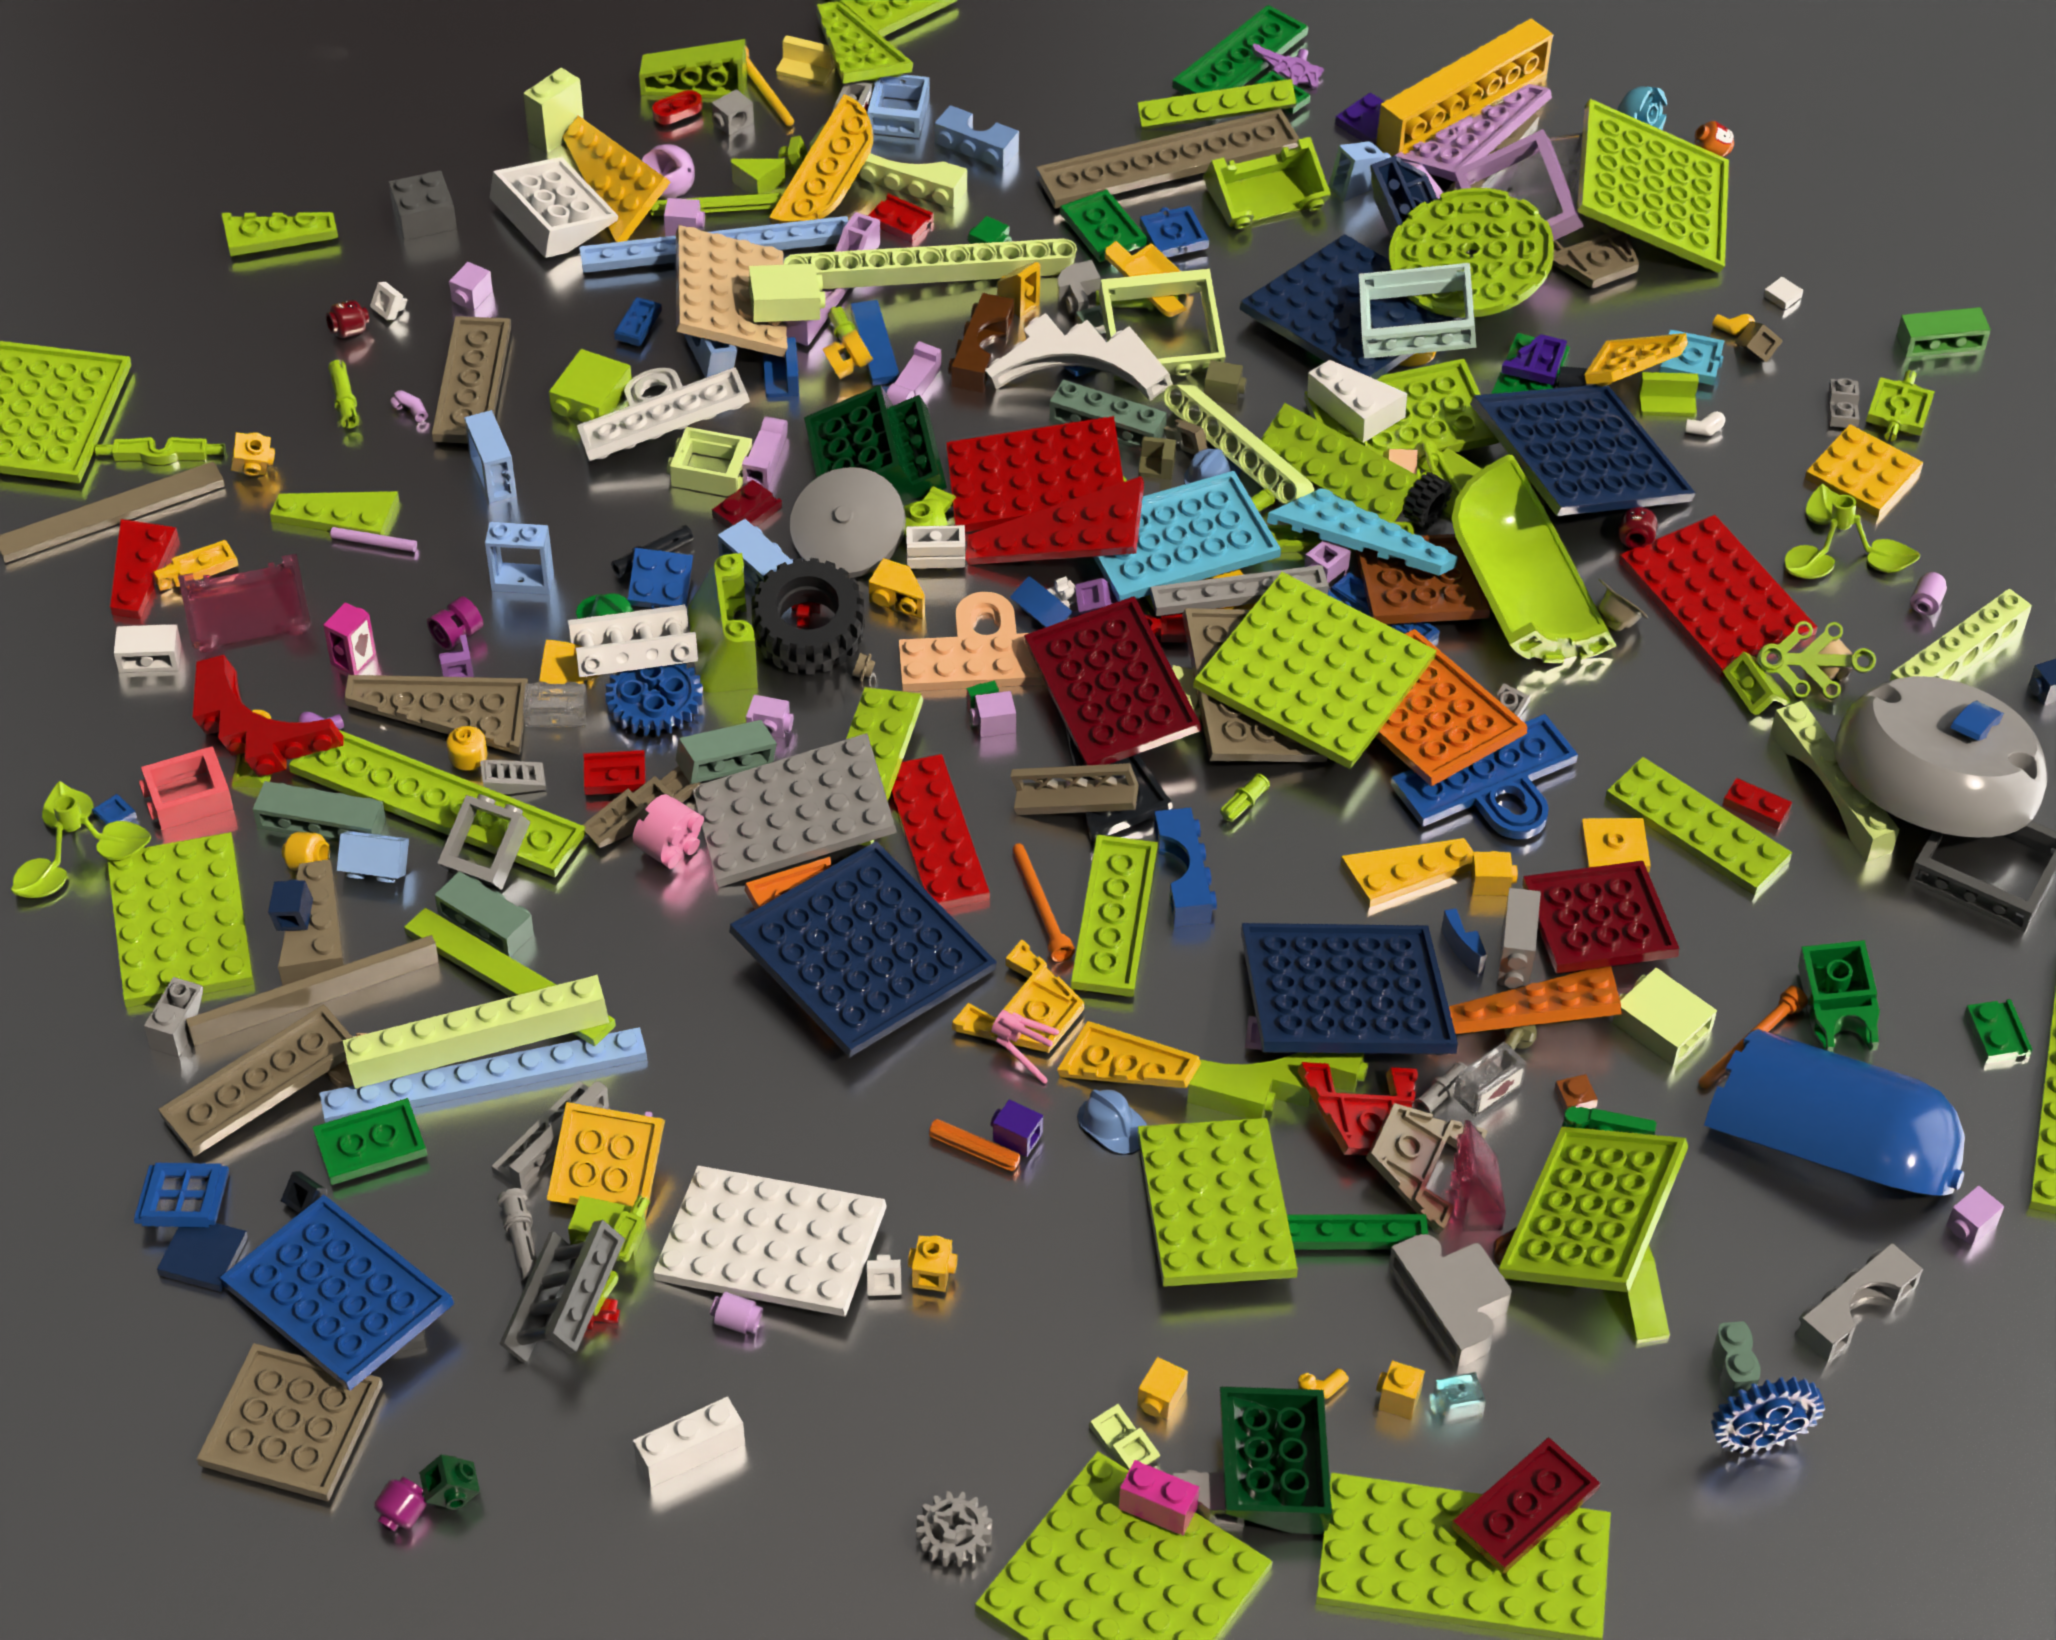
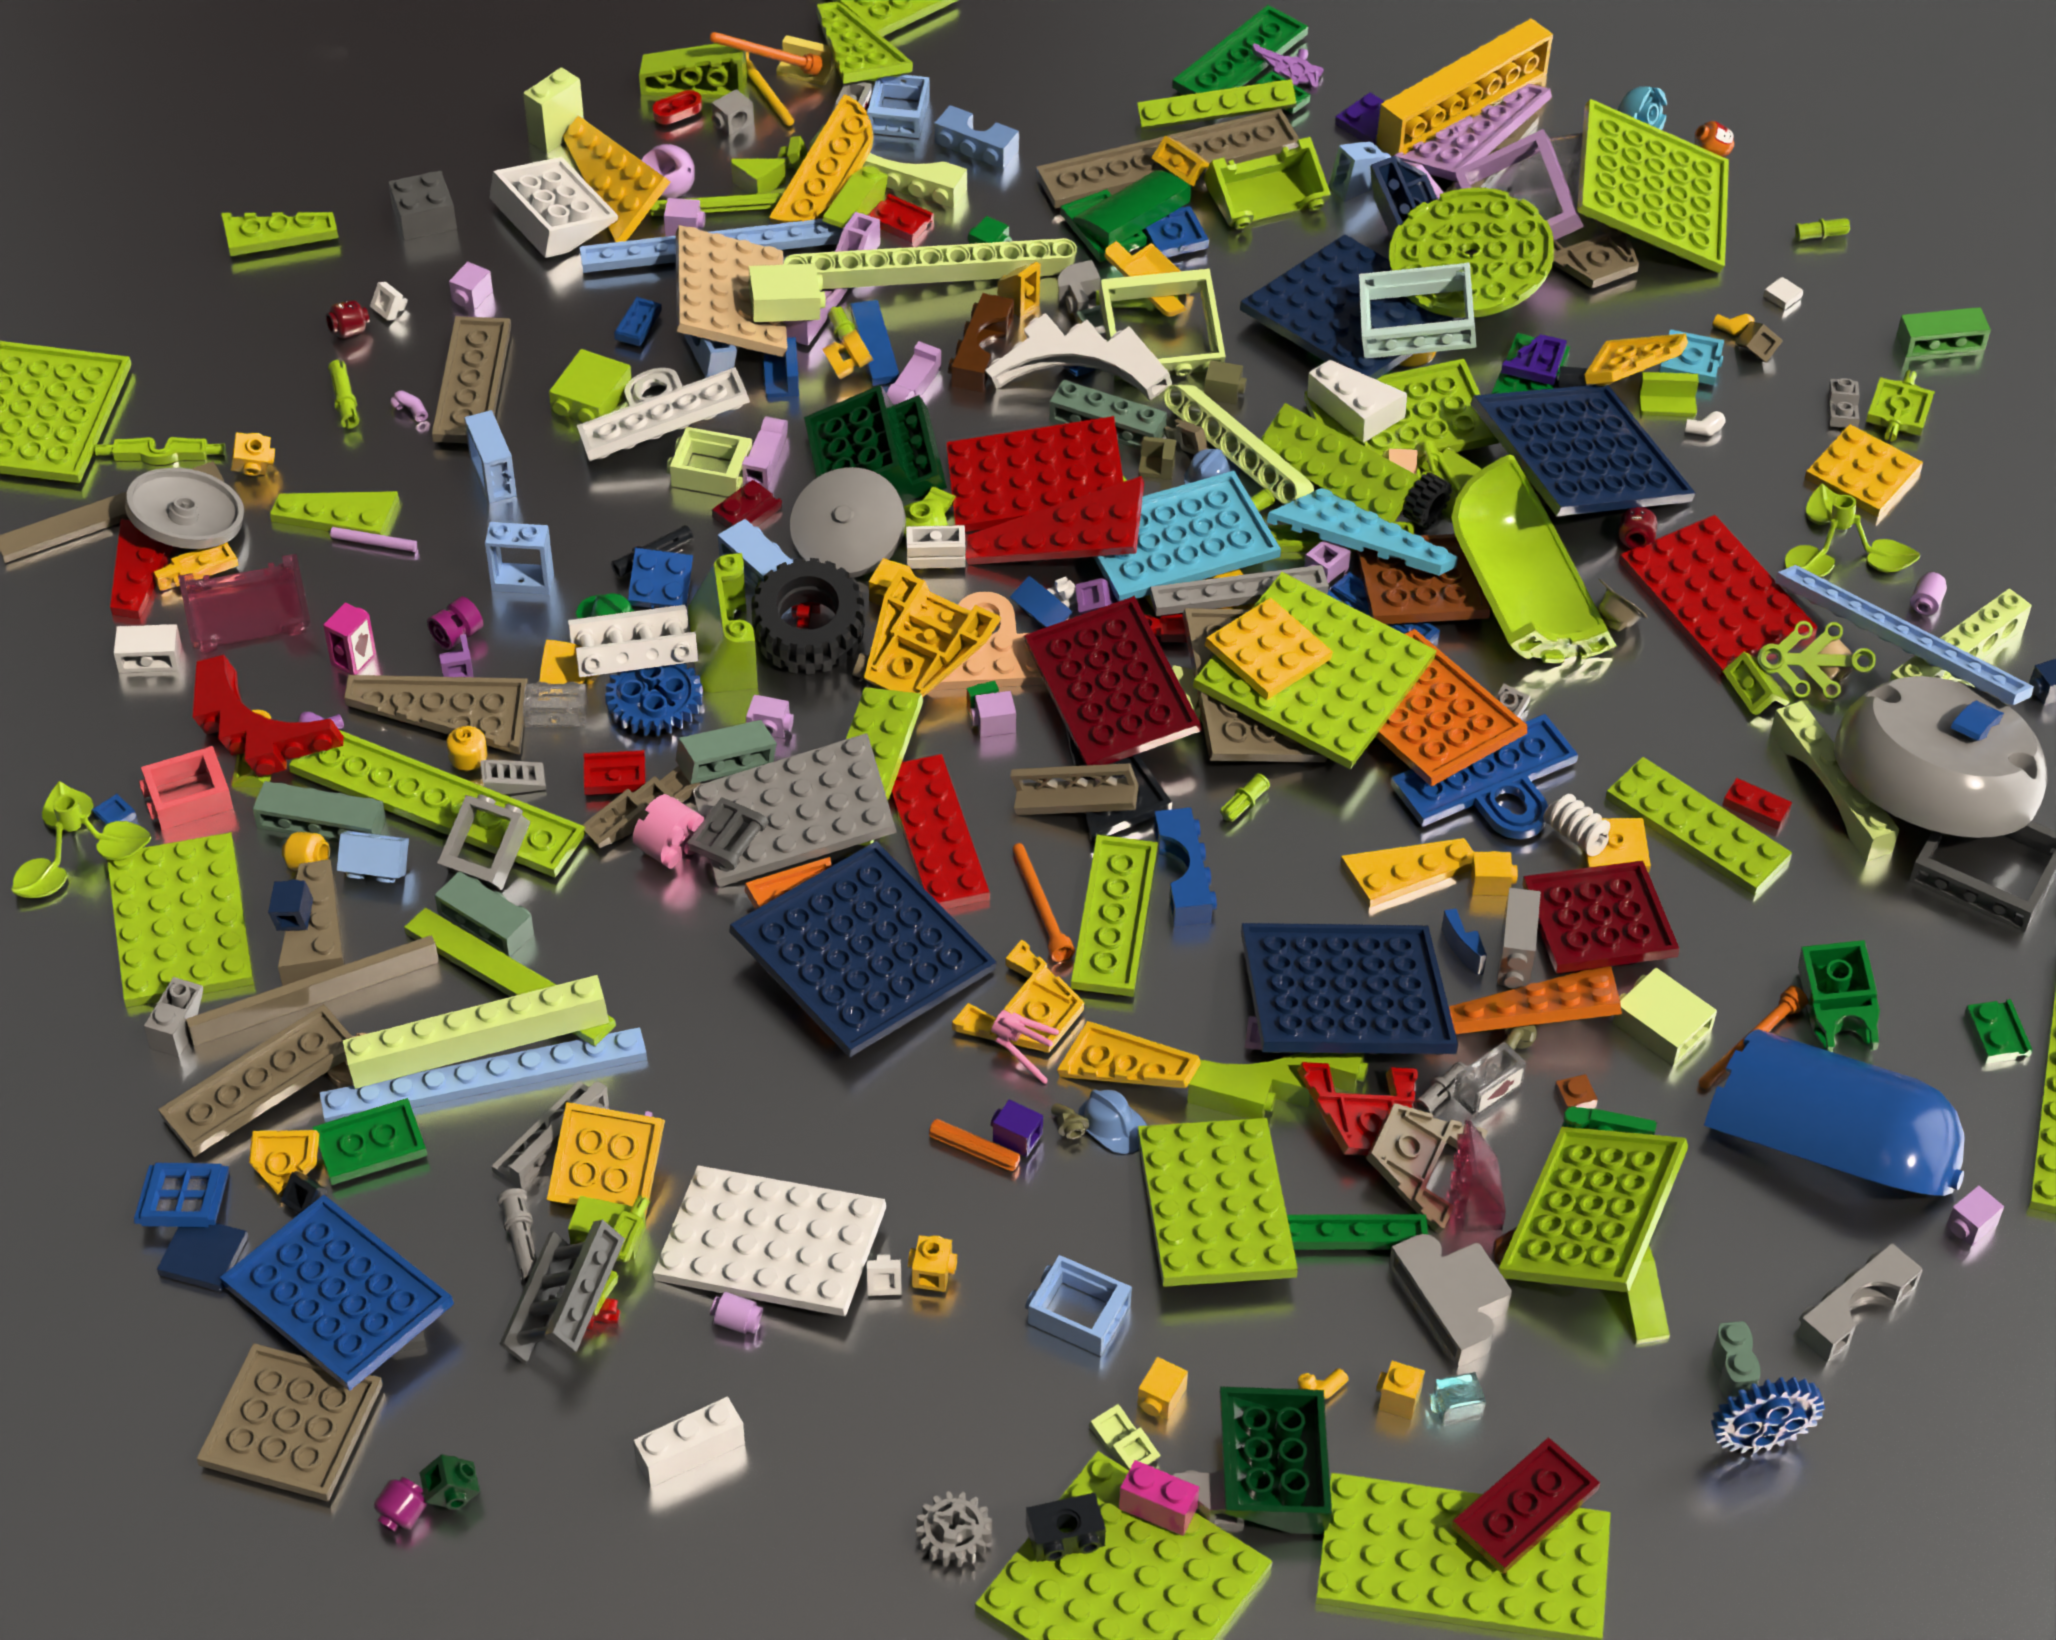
none -> light grey dish [125,468,244,549]
none -> yellow plate [249,1130,319,1197]
none -> dark grey plate [687,797,769,870]
none -> orange piece [709,32,822,76]
none -> lime slope [822,166,888,229]
none -> yellow wedge [864,569,1001,698]
none -> light blue window [1025,1255,1132,1356]
none -> black brick [1026,1492,1106,1562]
none -> olive plate [1051,1103,1089,1139]
none -> green slope [1074,170,1191,248]
none -> yellow panel [1151,135,1210,186]
none -> yellow plate [1205,598,1333,700]
none -> white piece [1543,794,1610,856]
none -> light blue plate [1775,565,2034,705]
none -> lime axle [1795,218,1850,241]

